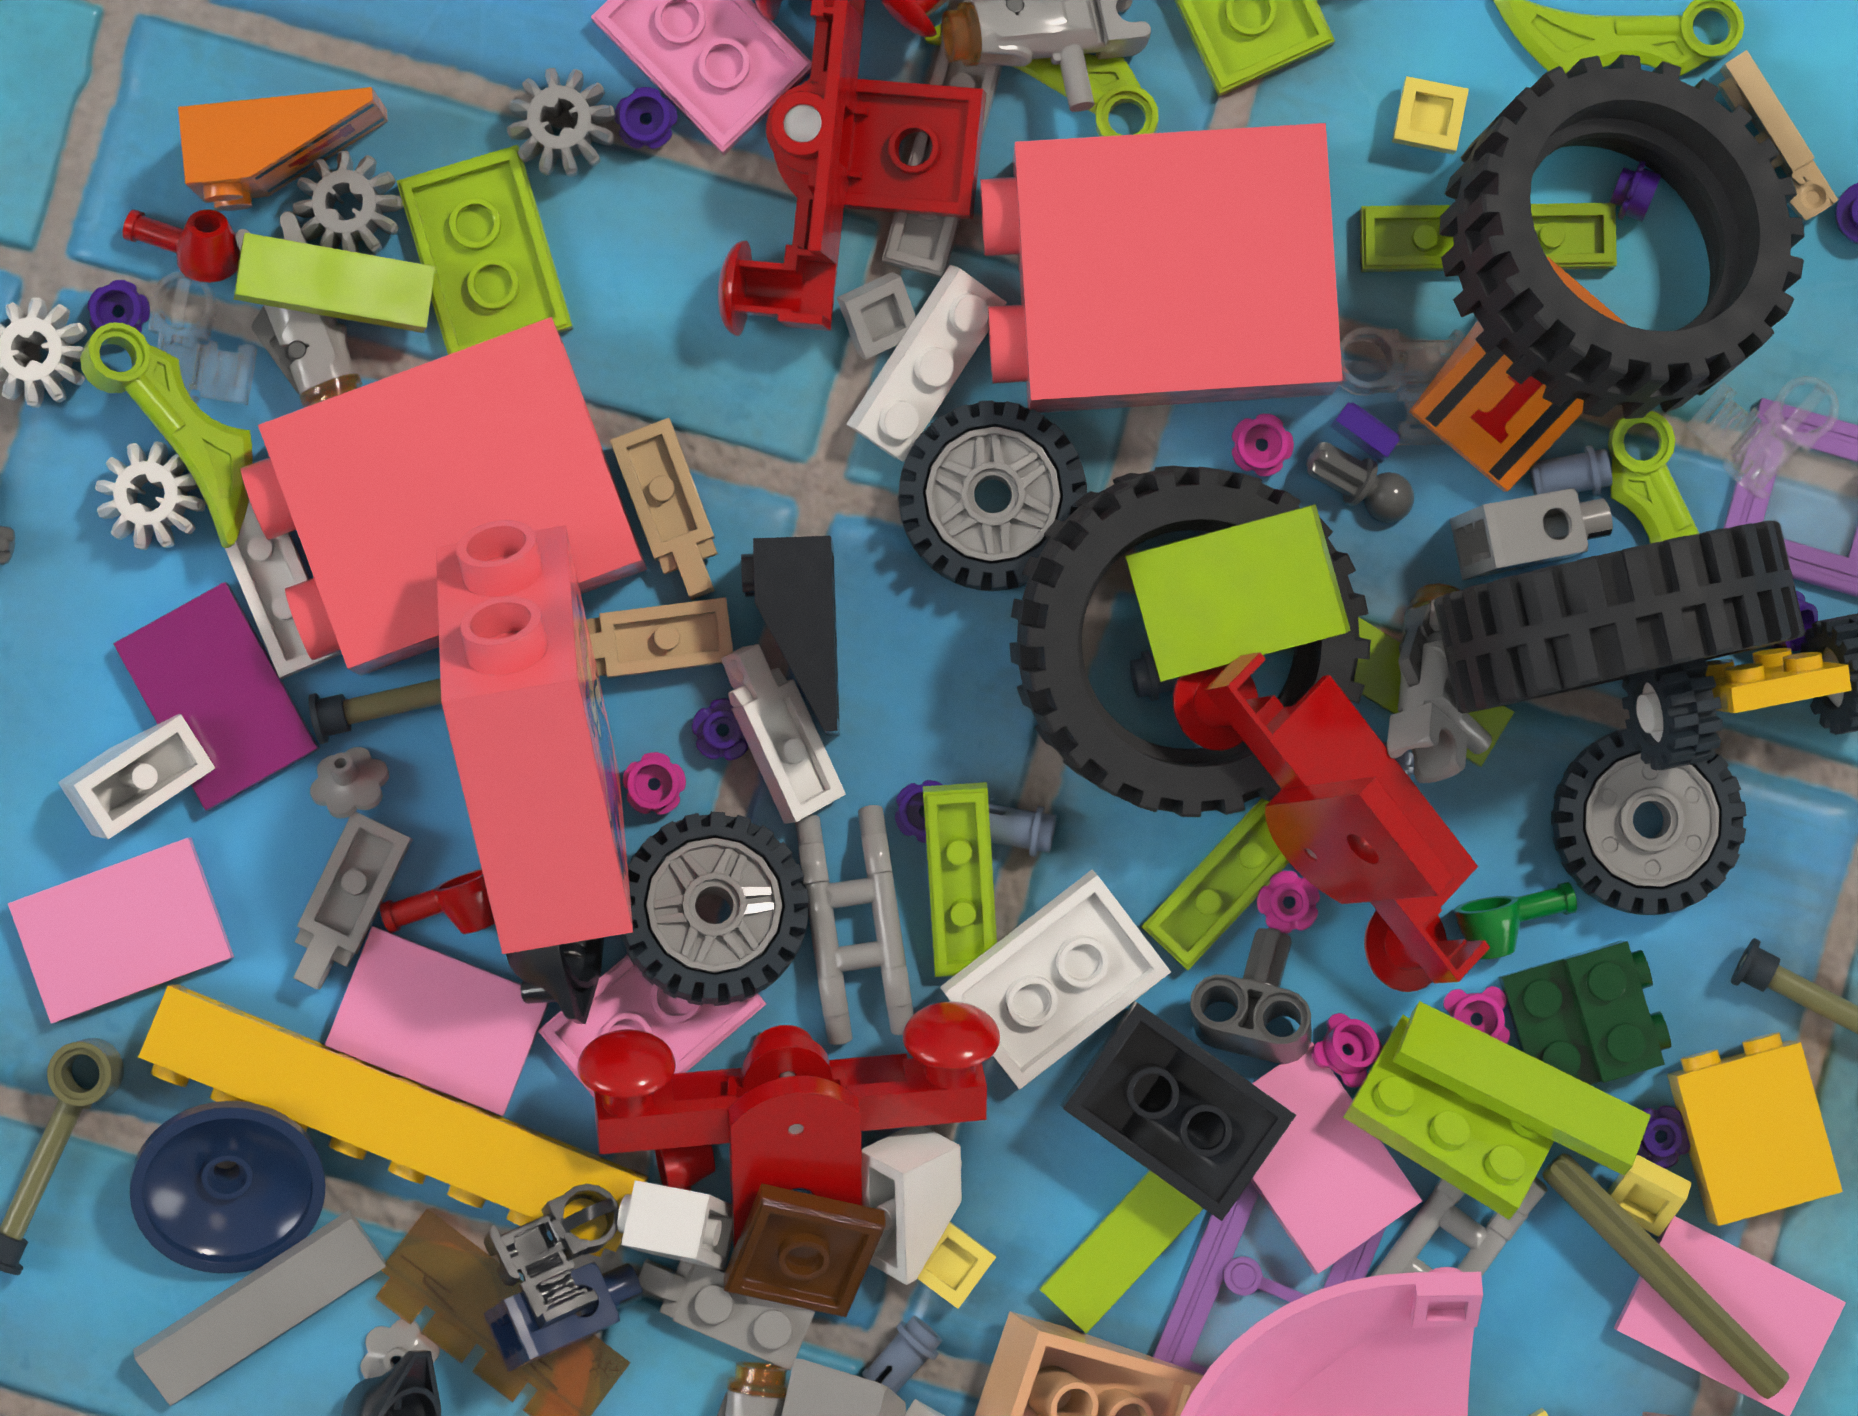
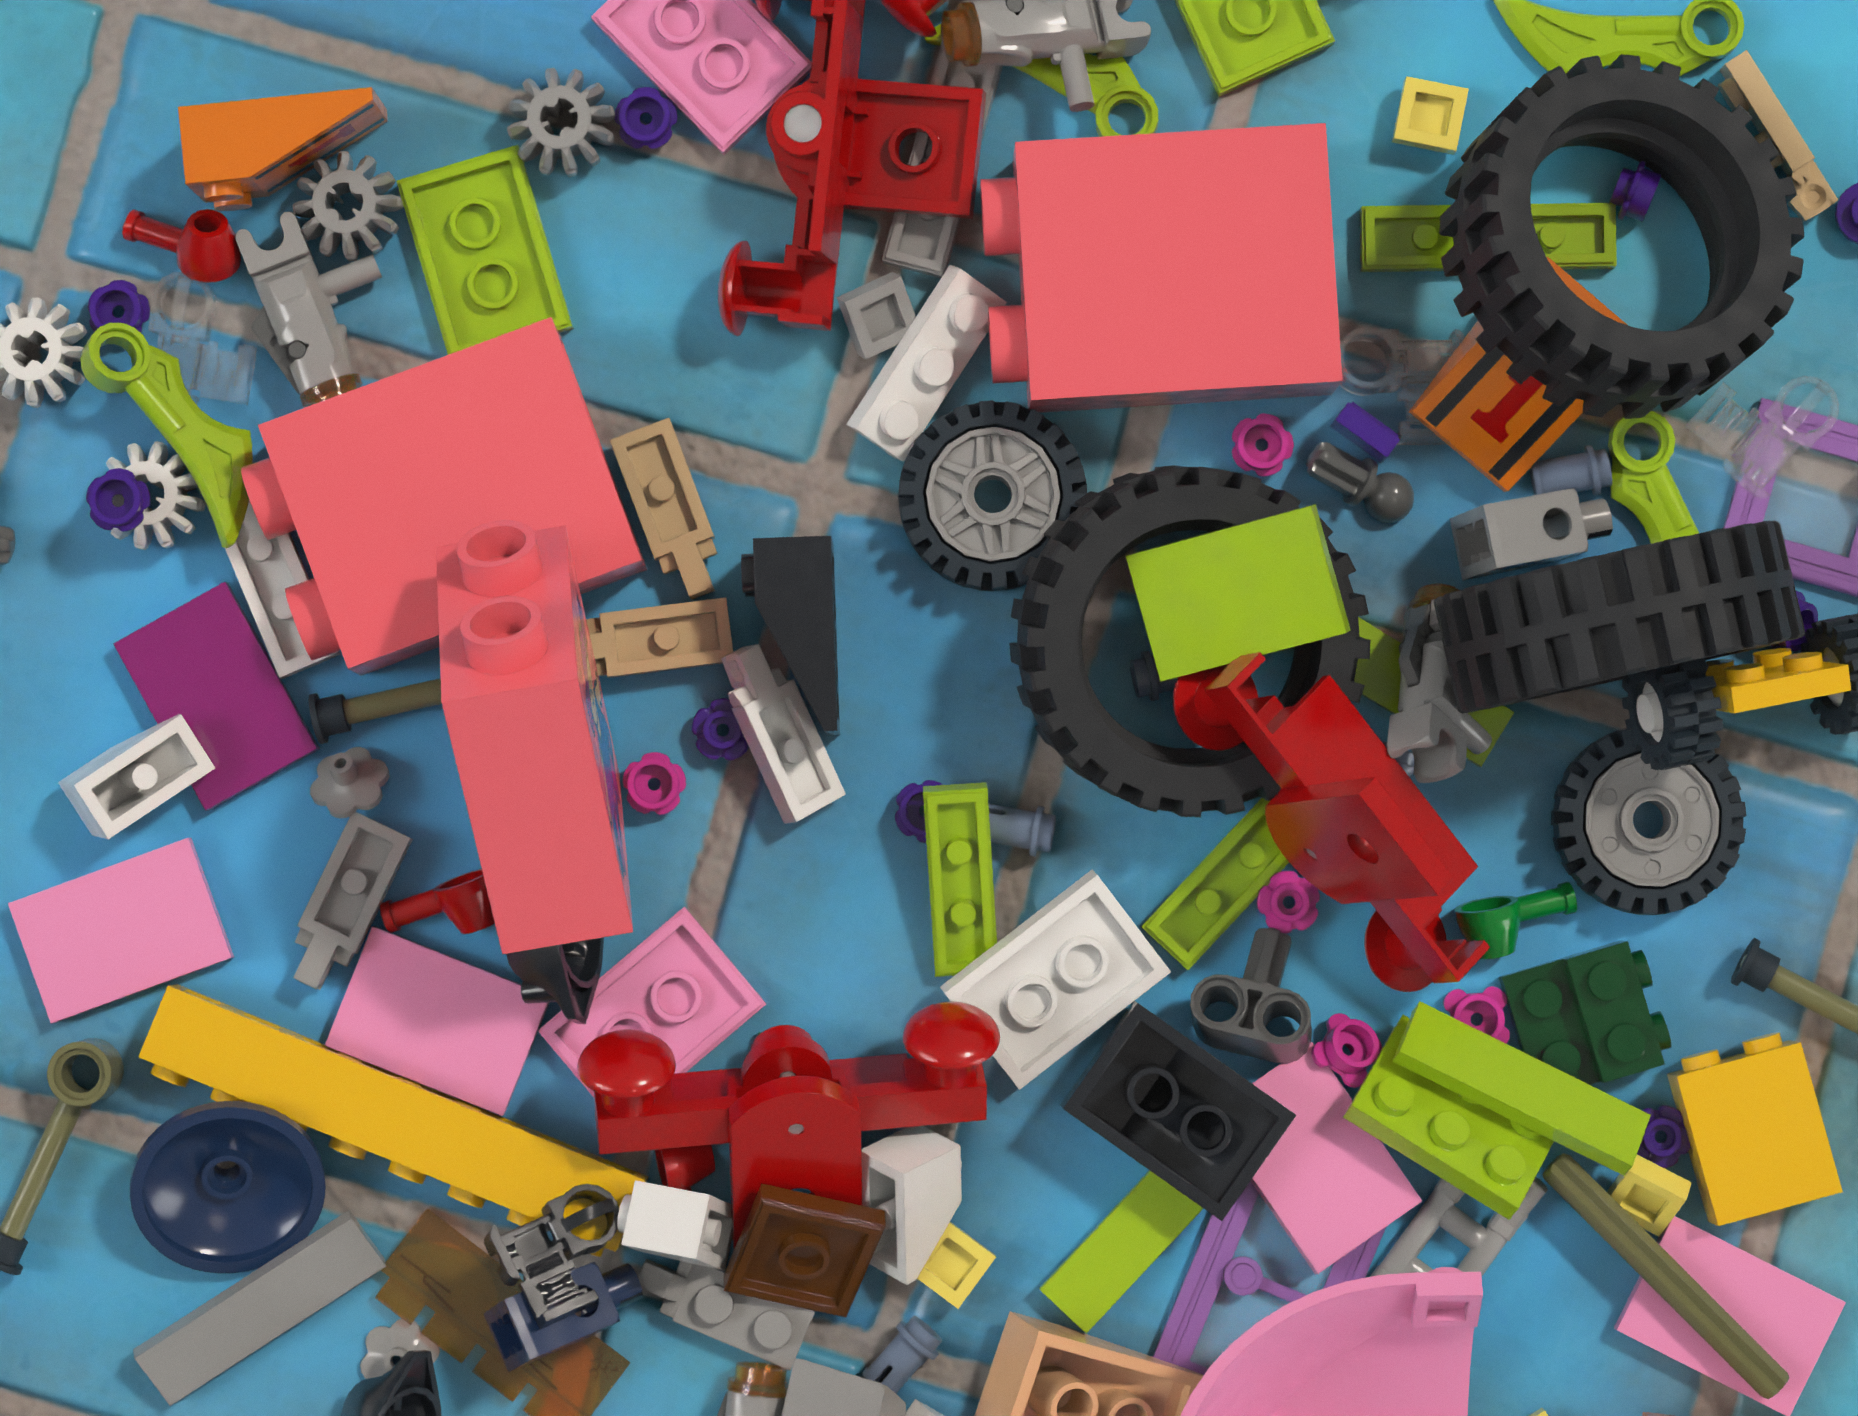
lime tile [233,233,435,333] -> none
wheel [621,811,809,1006] -> none
light grey piece [795,805,914,1045] -> none
none -> dark purple plate [86,468,150,532]

